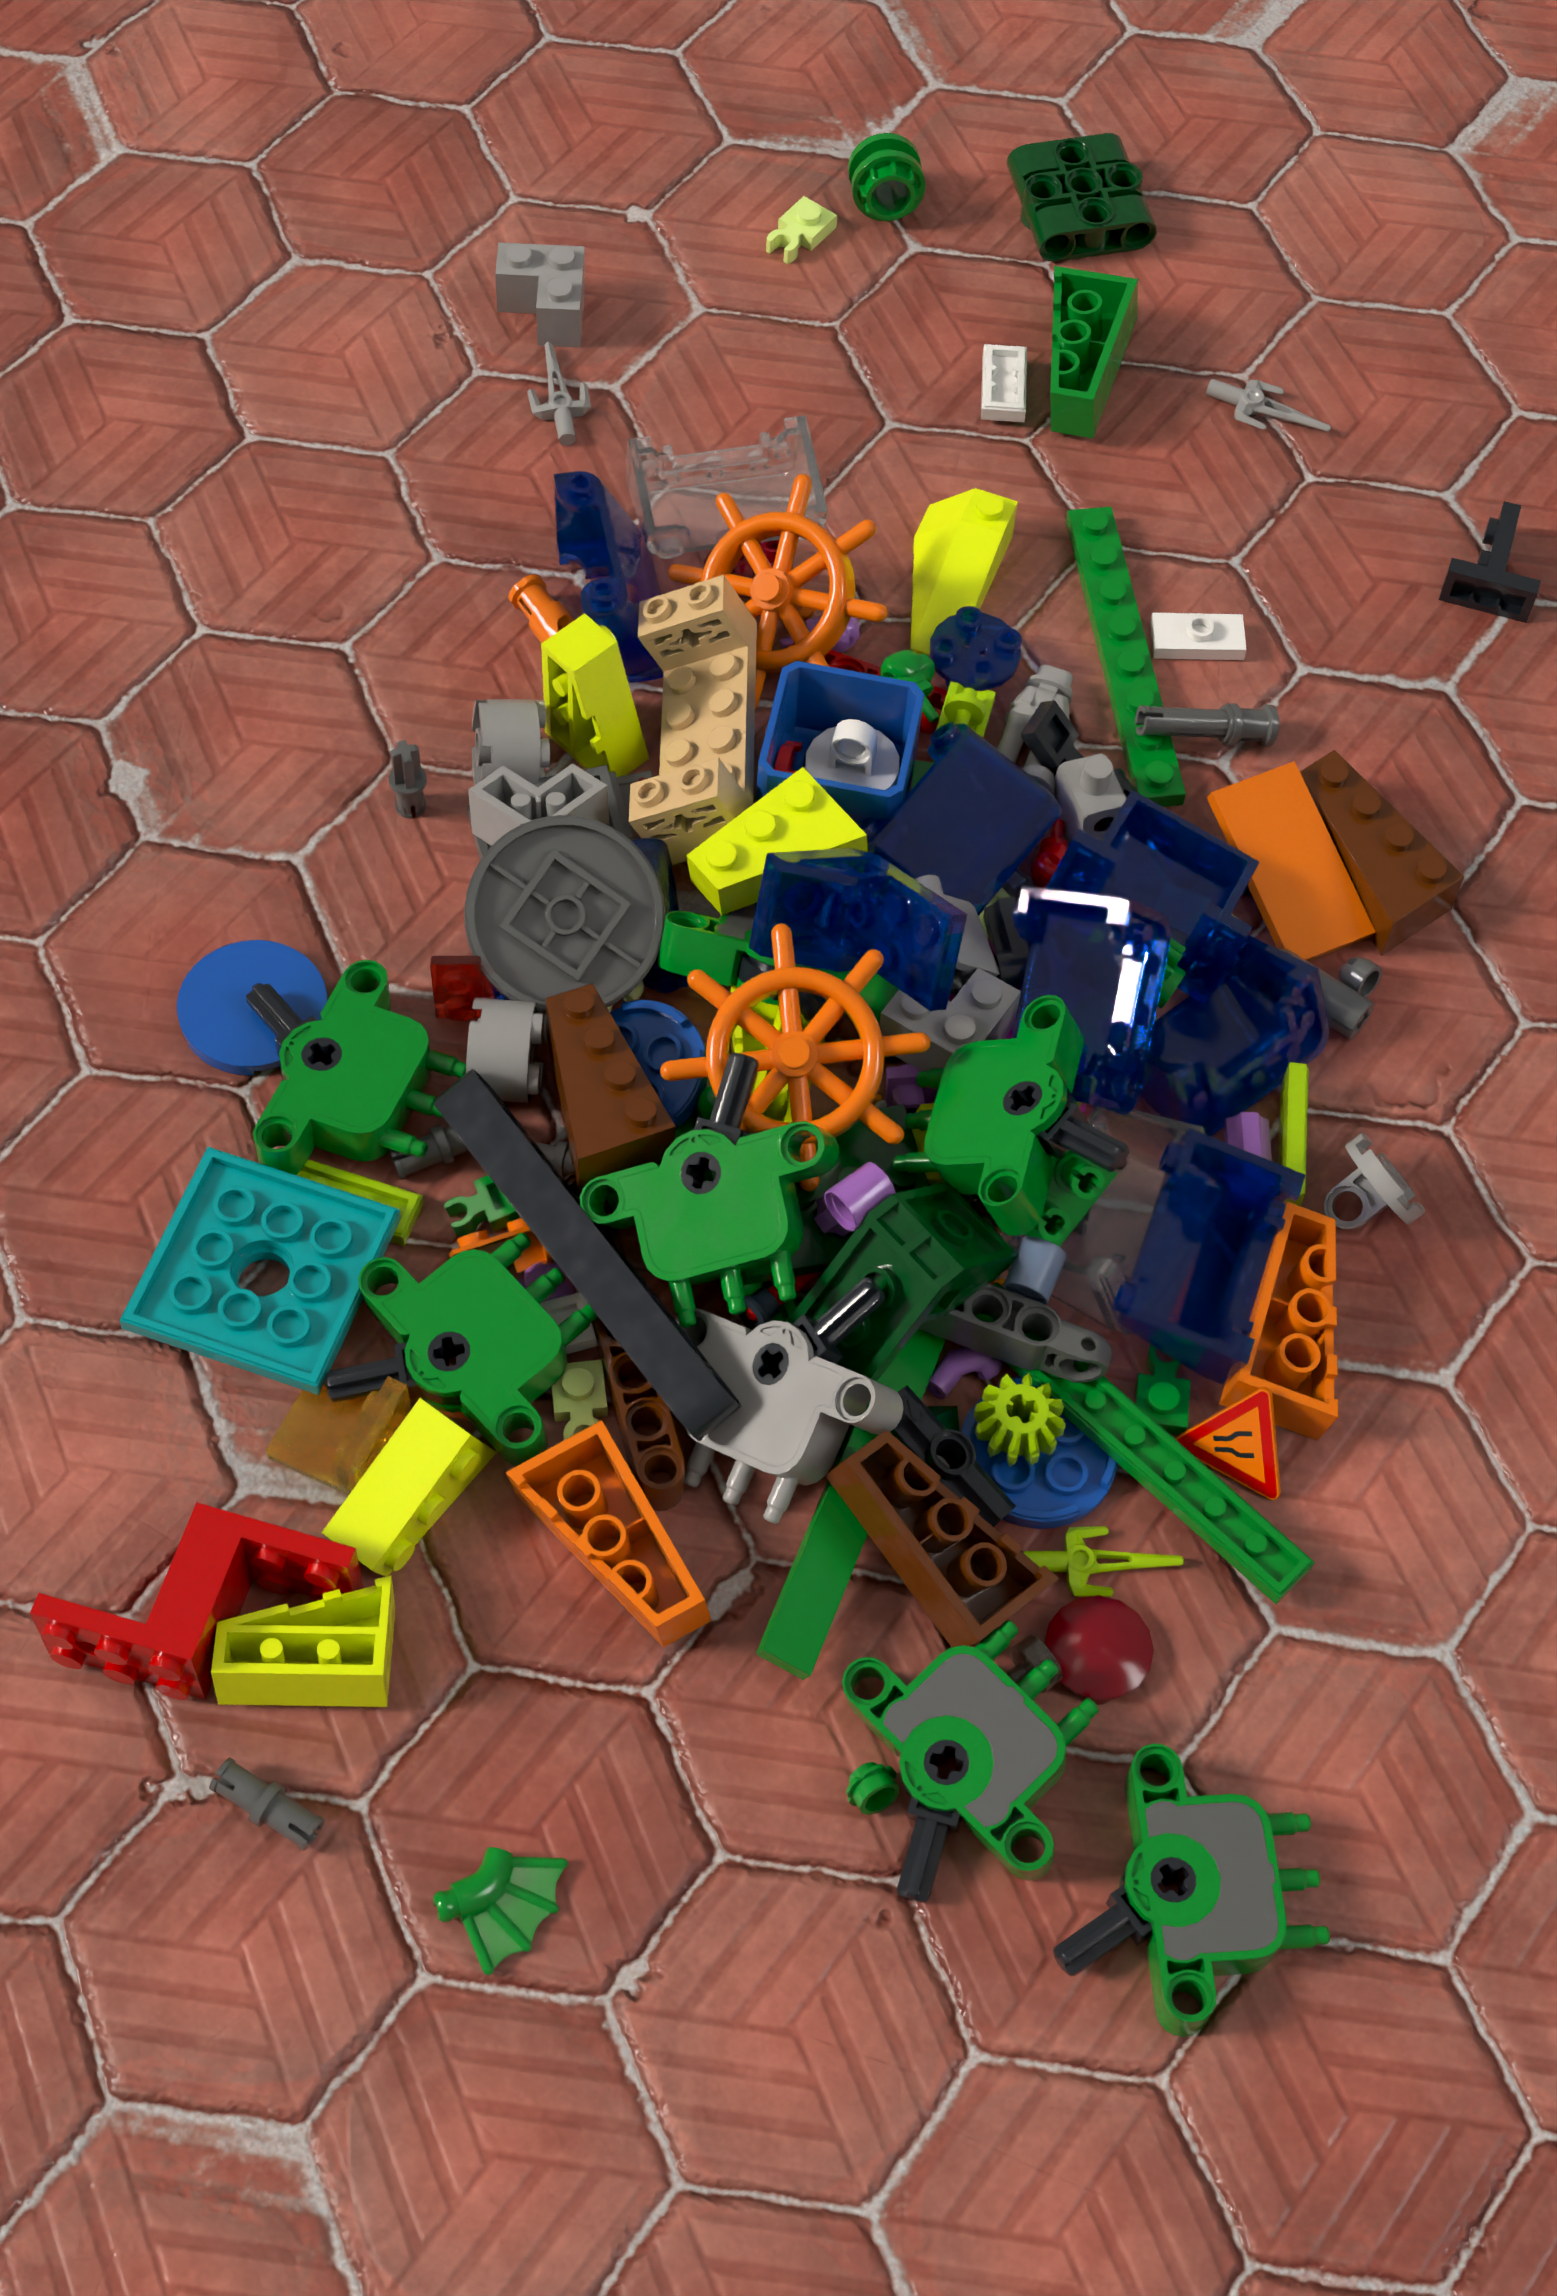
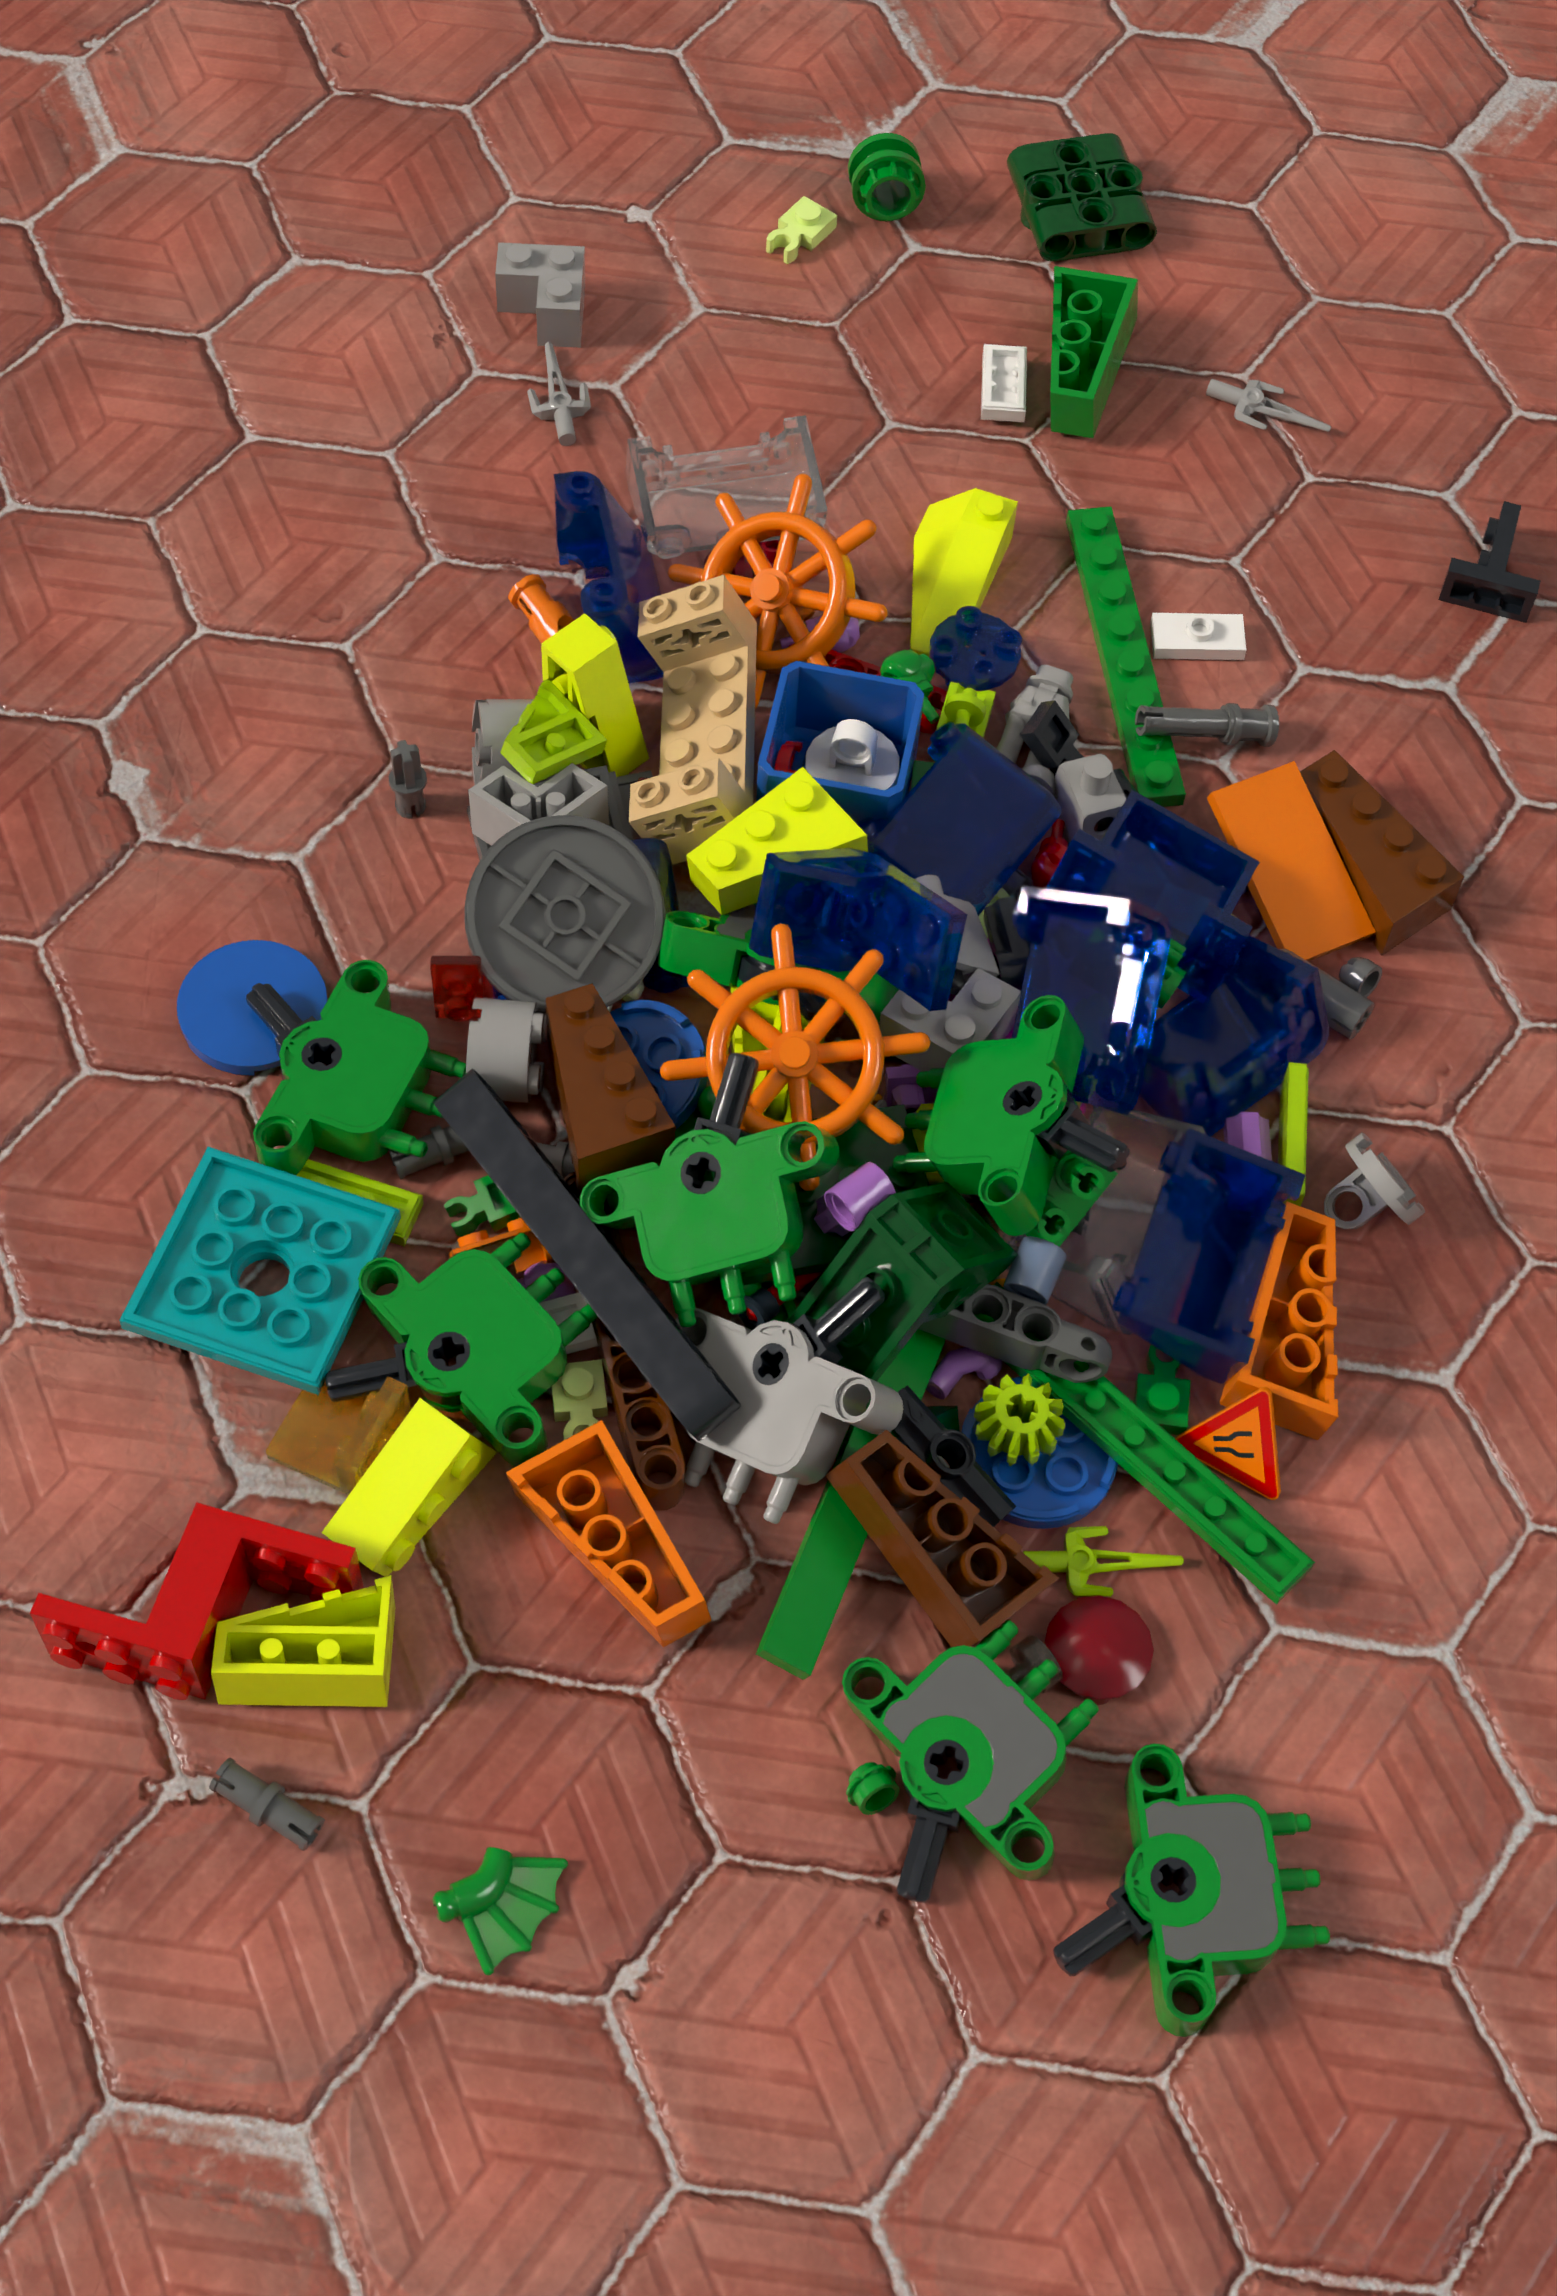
none -> lime wing [500,679,607,784]

